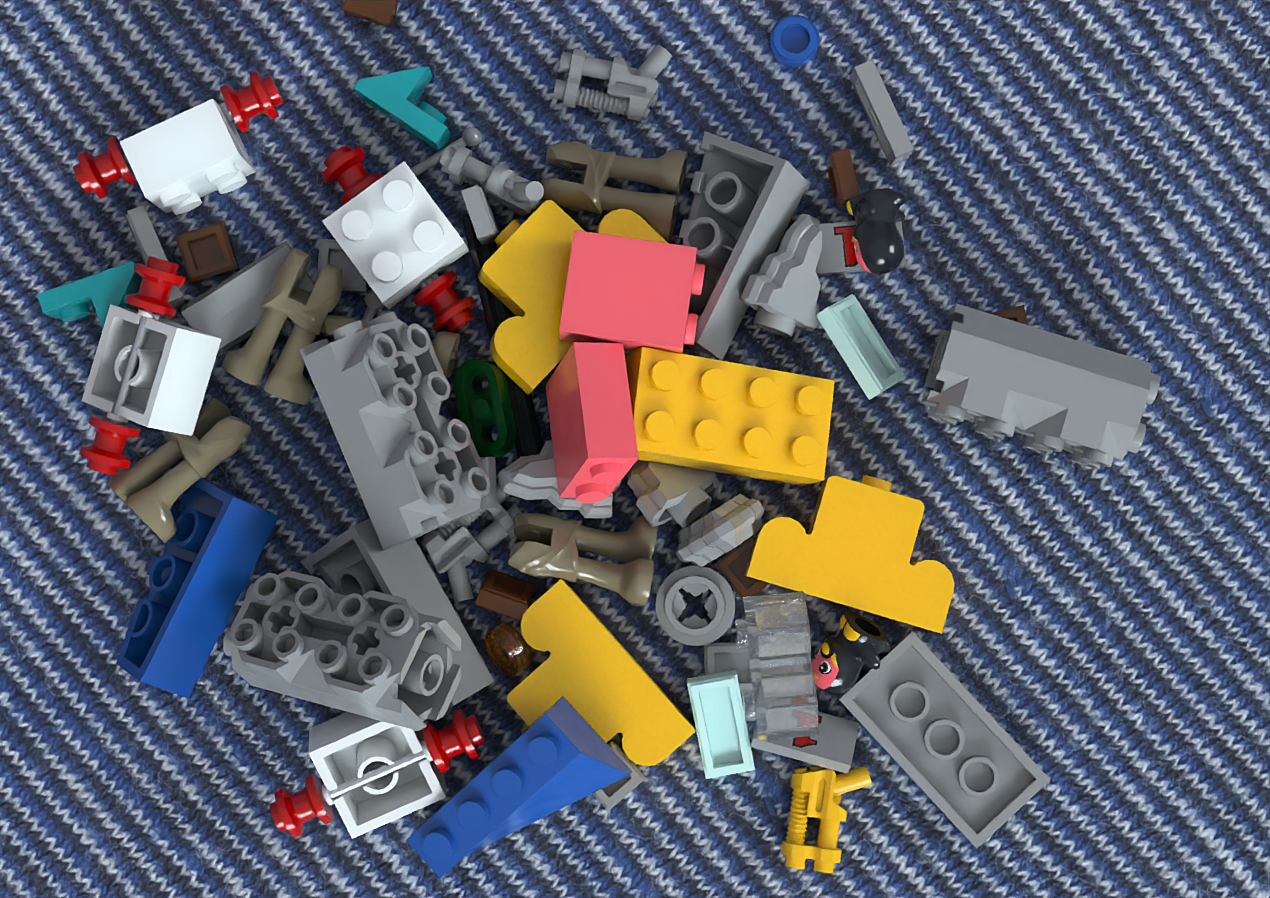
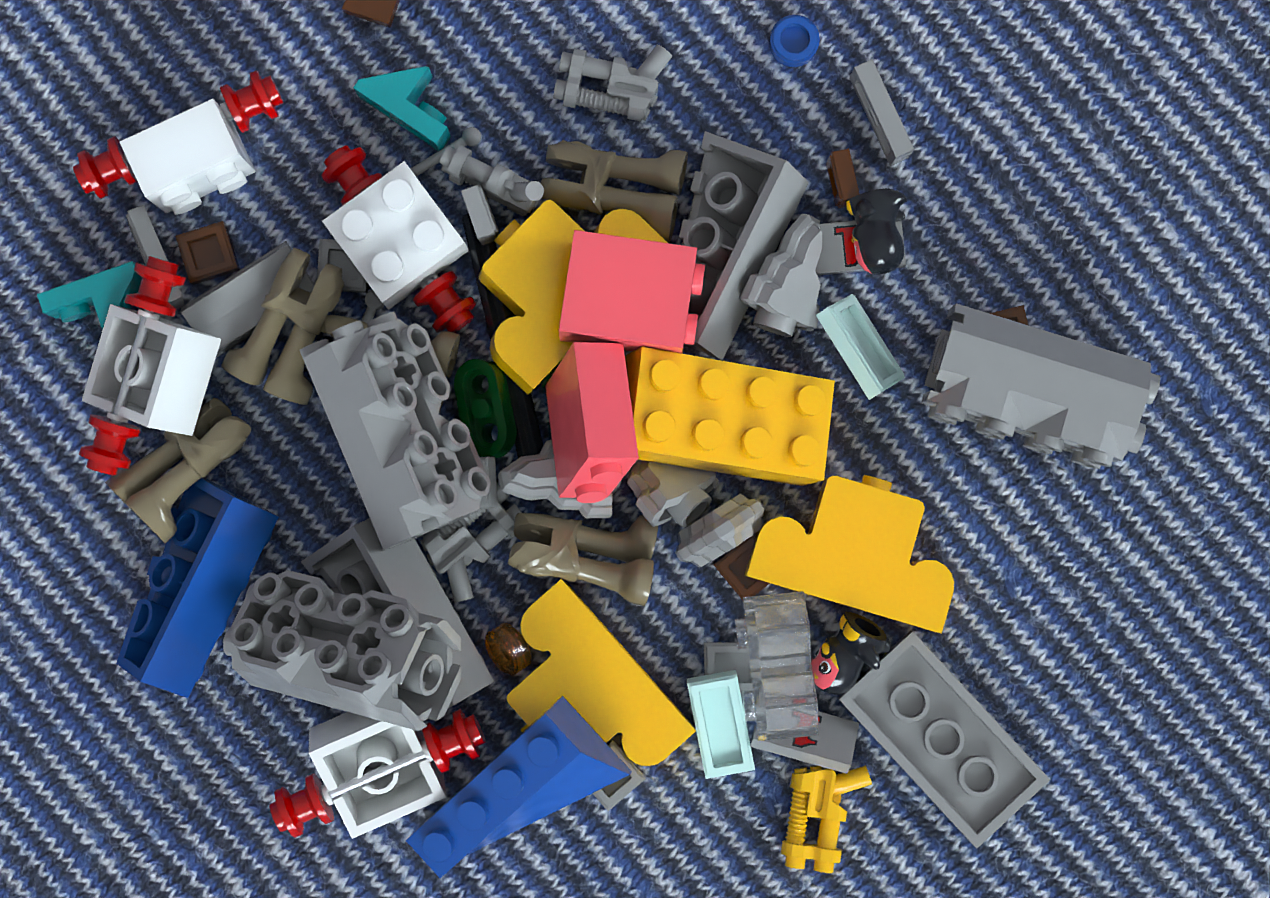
reddish brown tile [475,569,537,620] -> none
light grey gear [655,565,735,646] -> none

